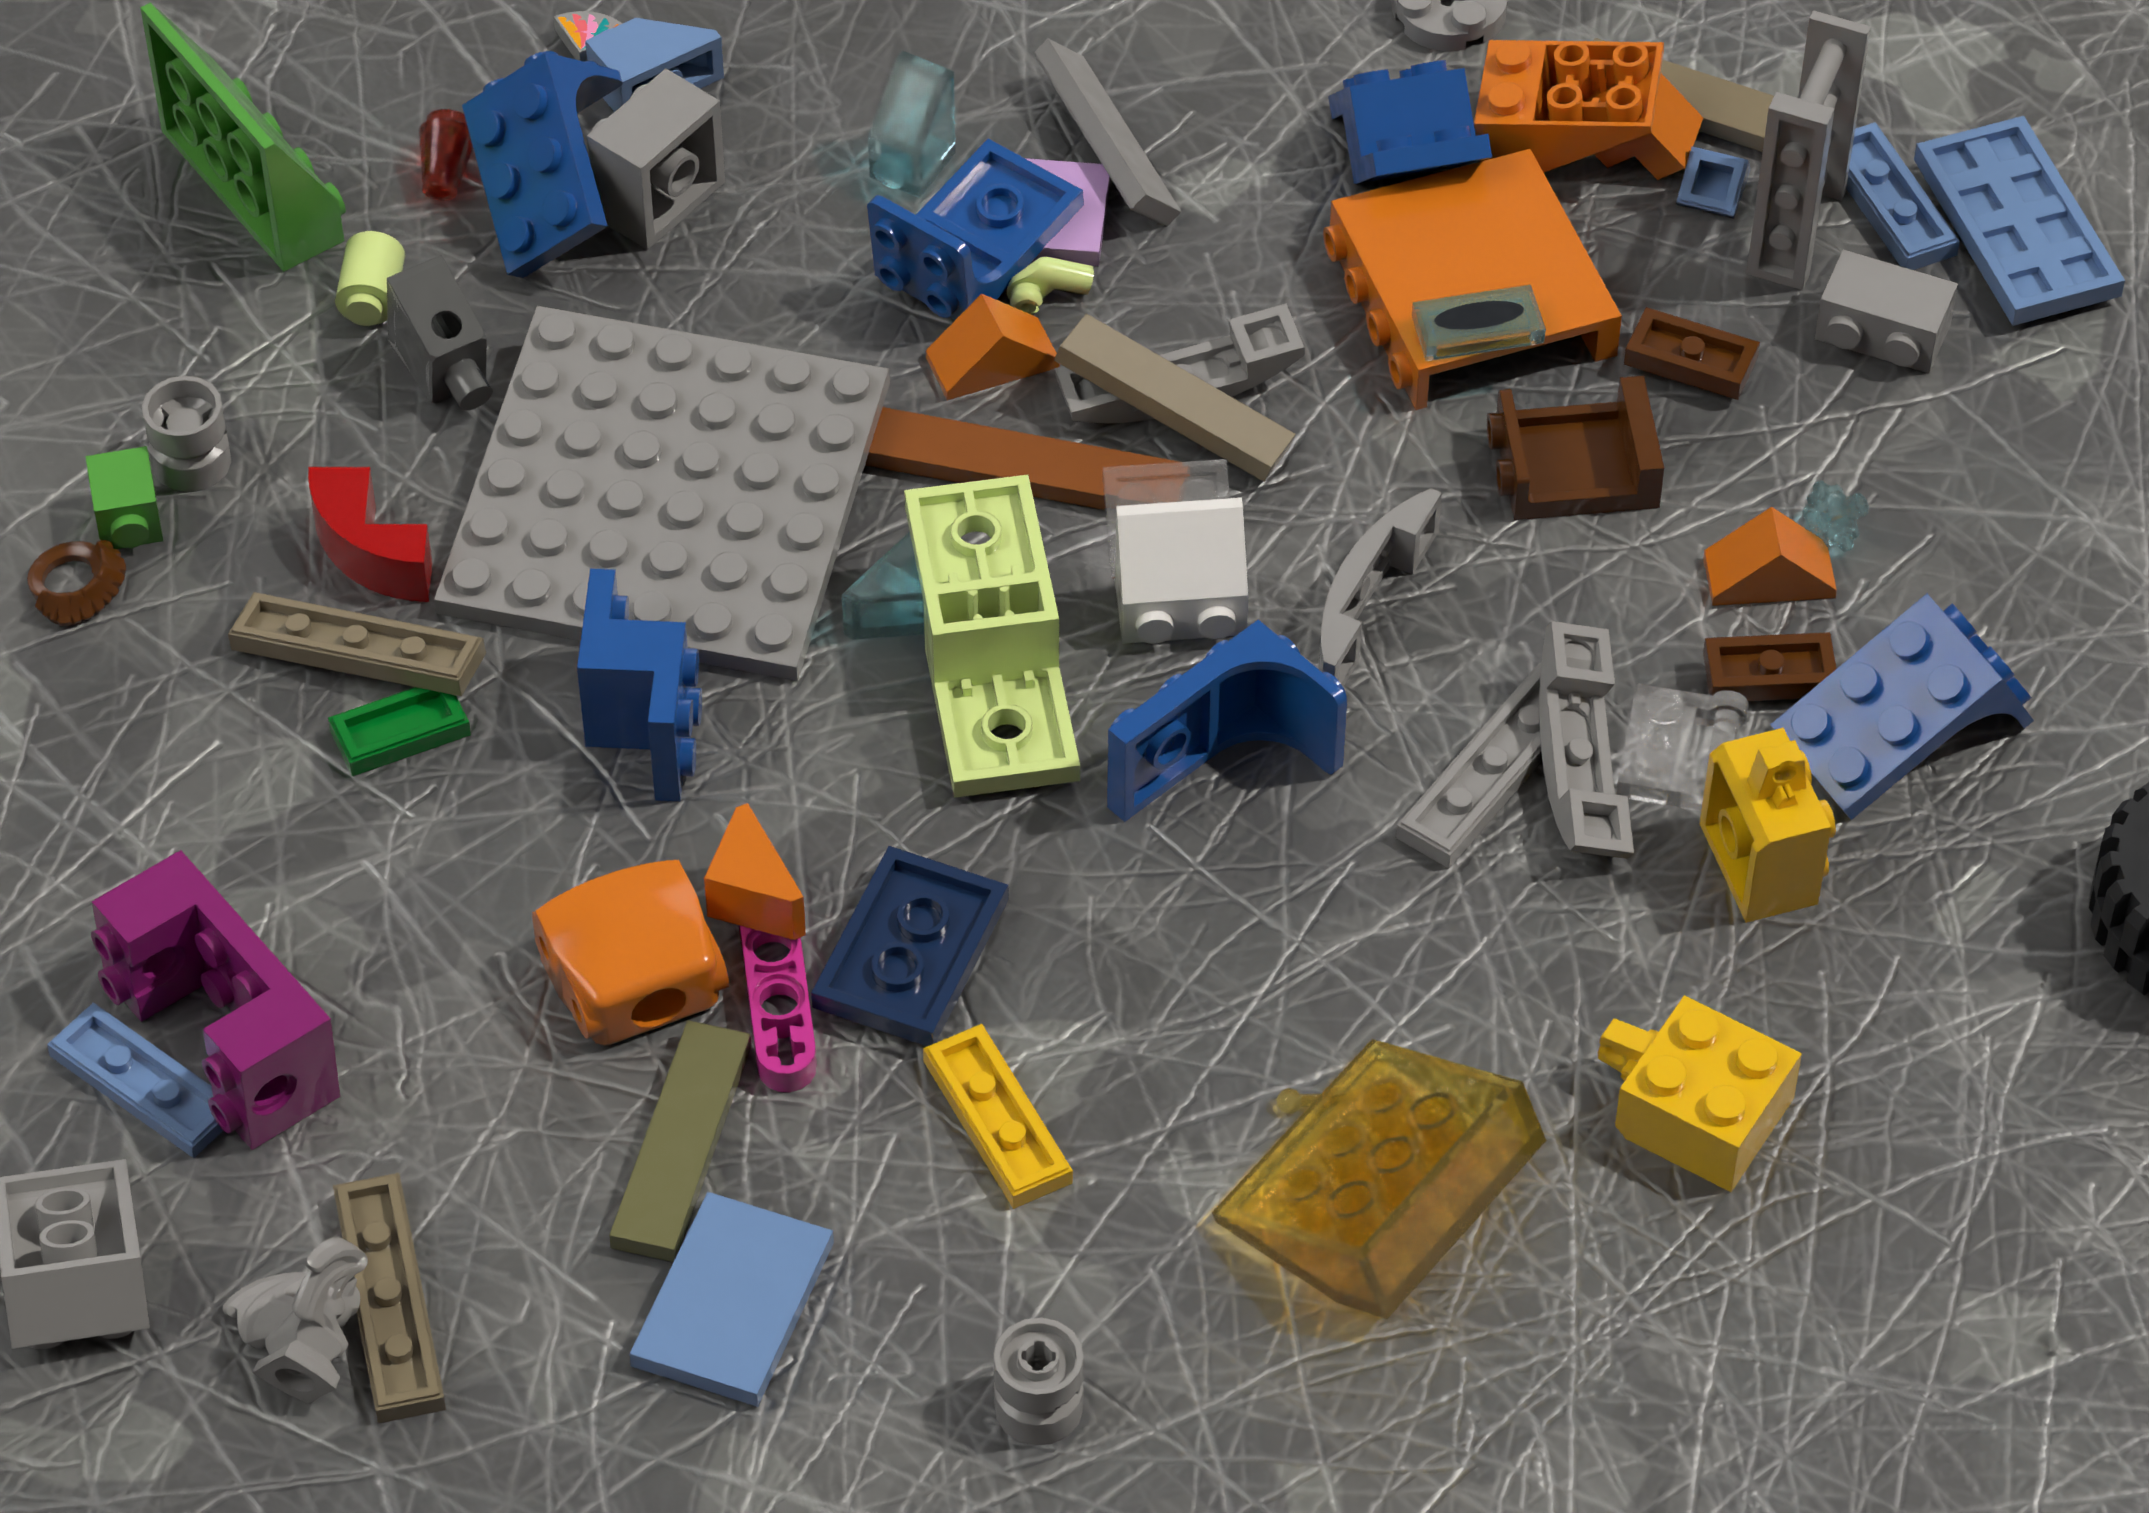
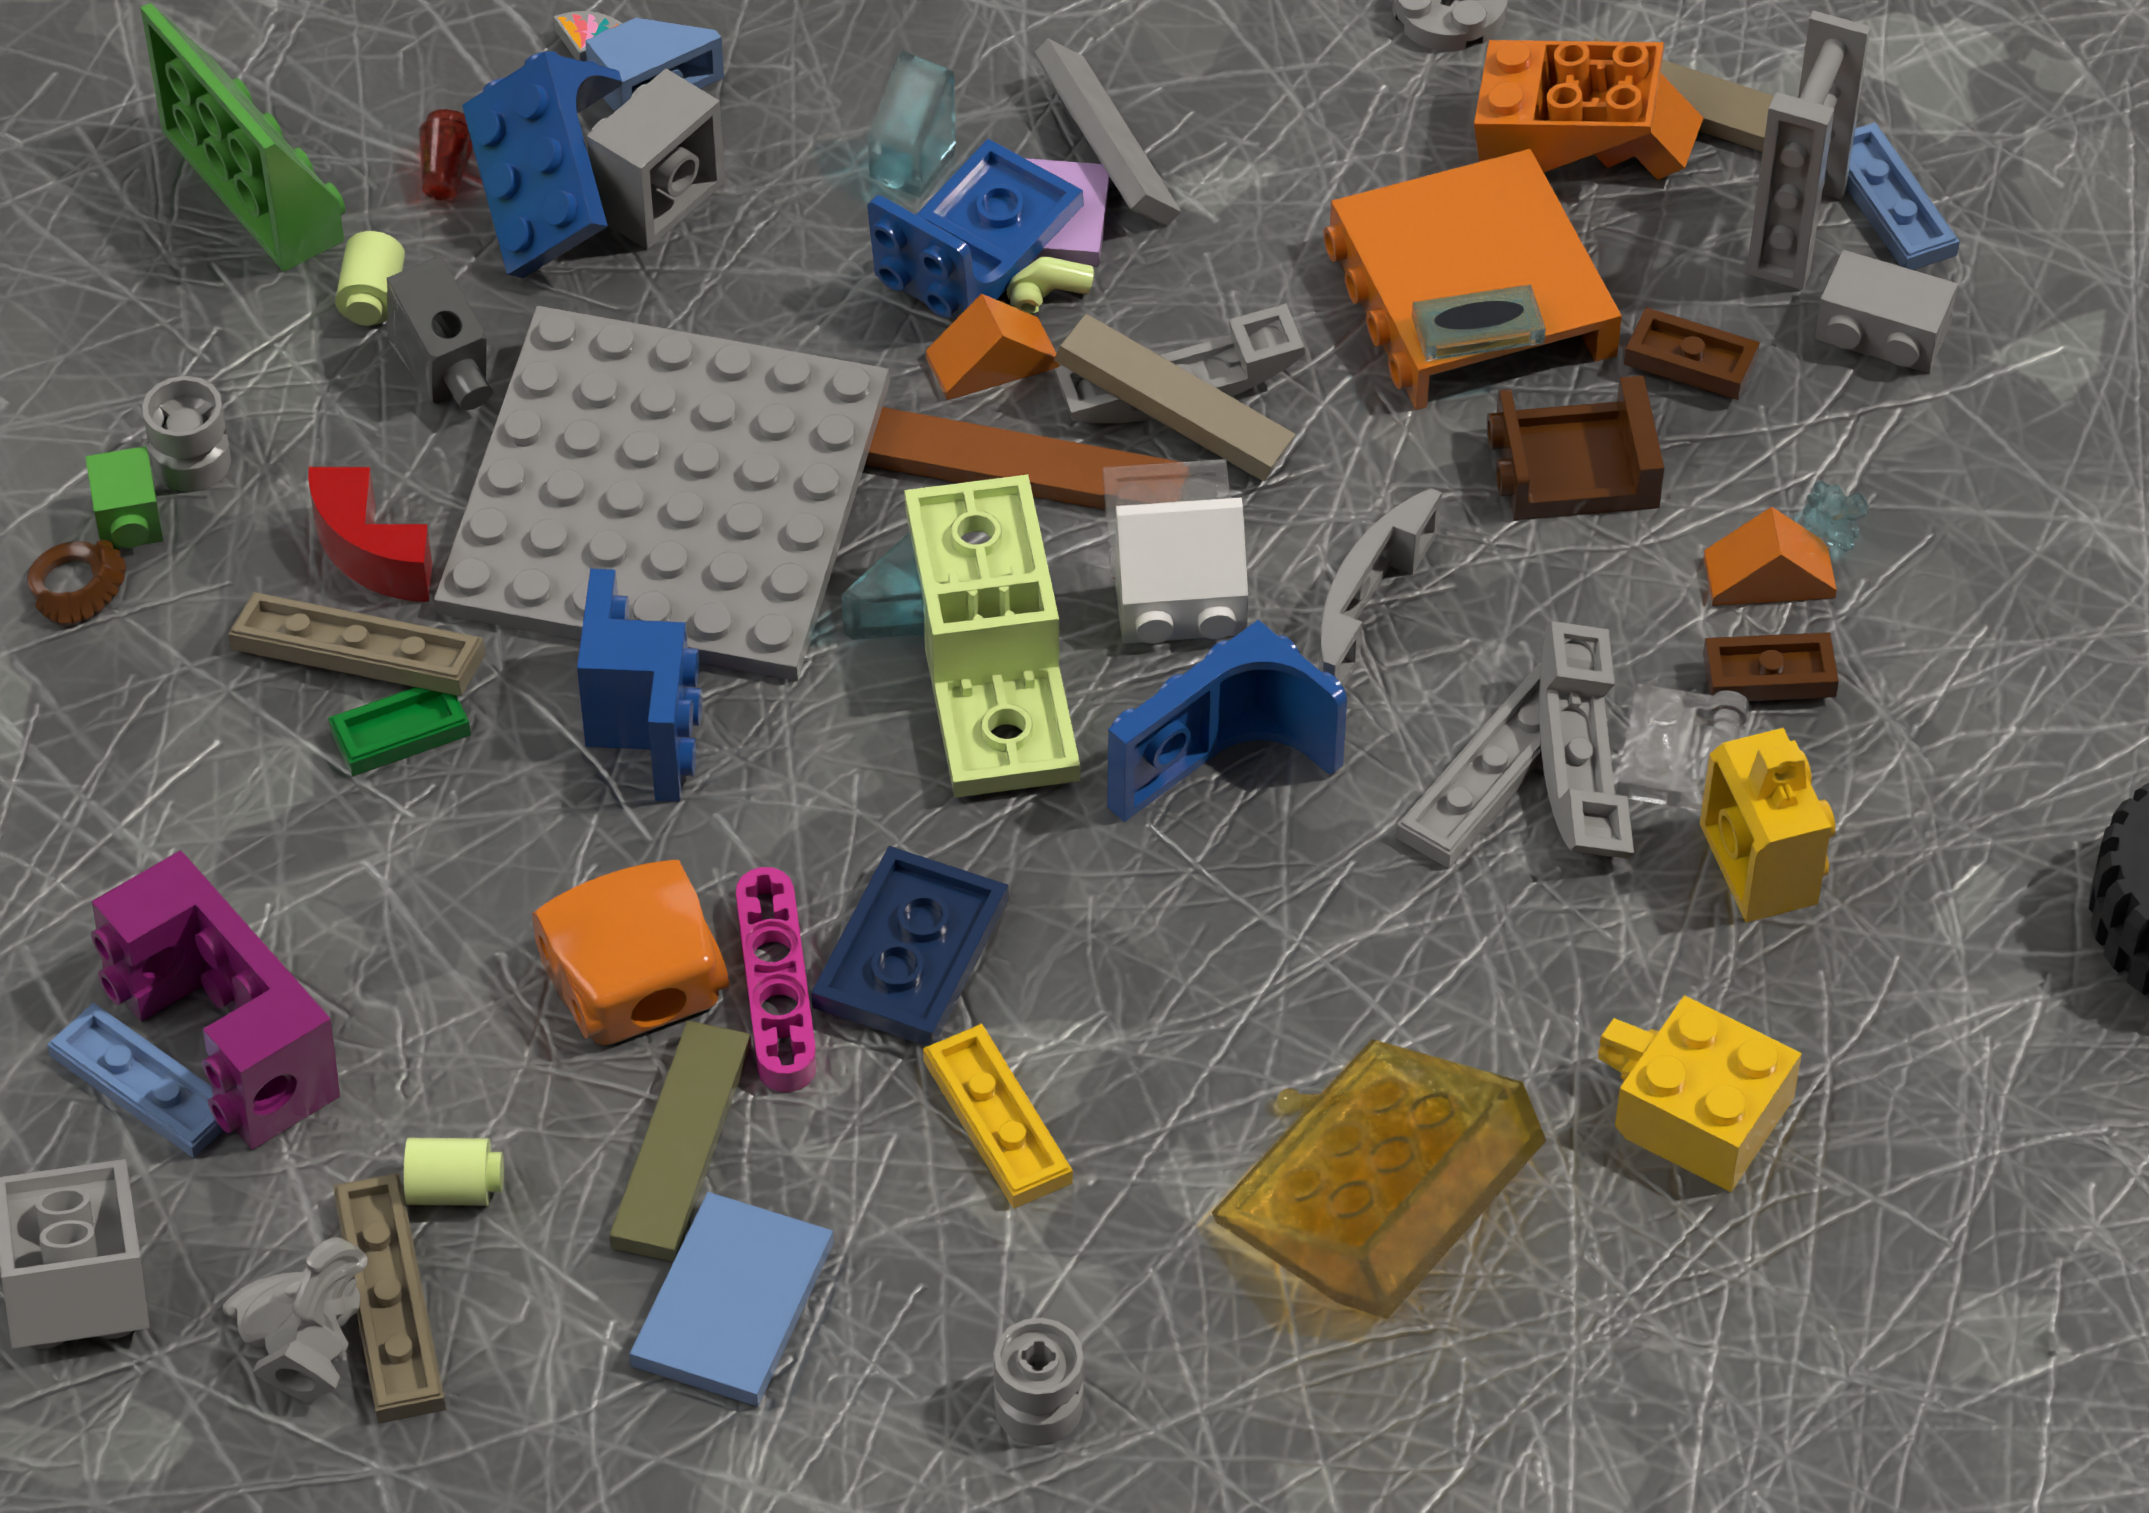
orange slope [704,803,806,940] -> none
blue bracket [1328,60,1492,184] -> none
medium blue slope [1676,147,1751,218] -> none
bracket [1770,593,2034,820] -> none
medium blue plate [1914,116,2125,326] -> none
none -> yellowish green brick [404,1138,504,1206]

